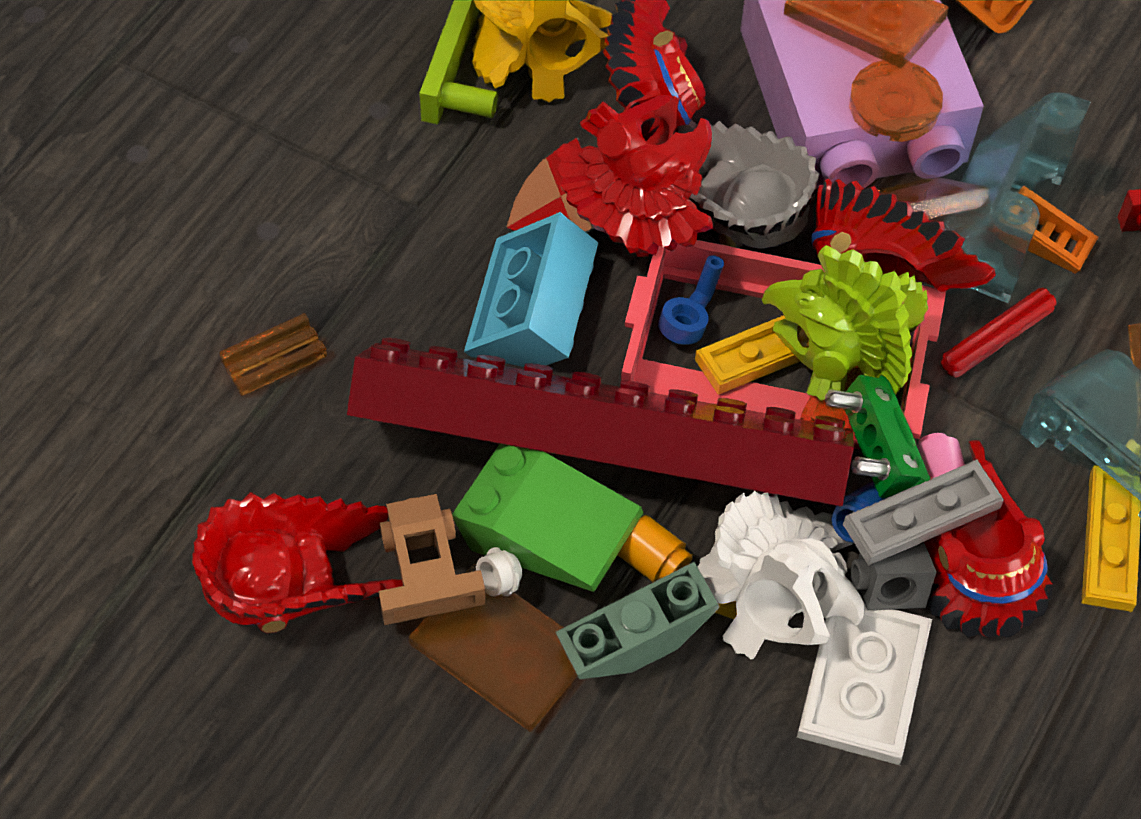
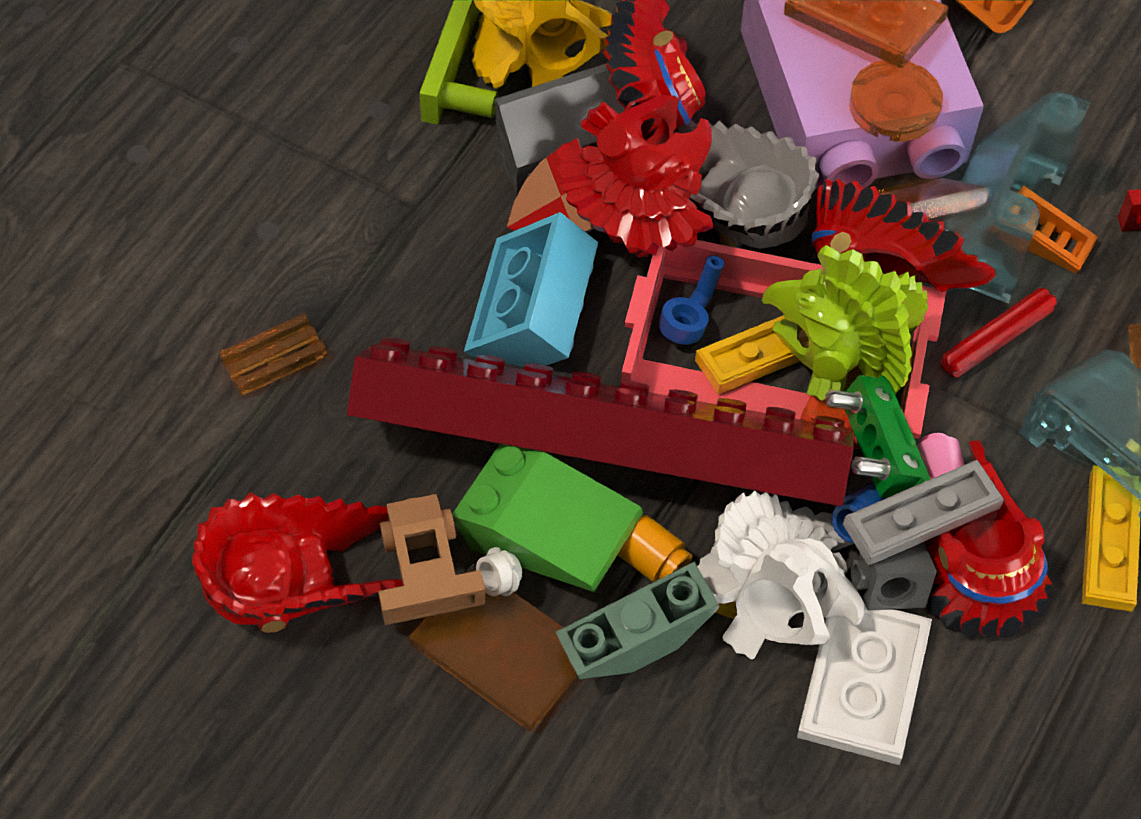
none -> dark grey slope [495,63,625,195]

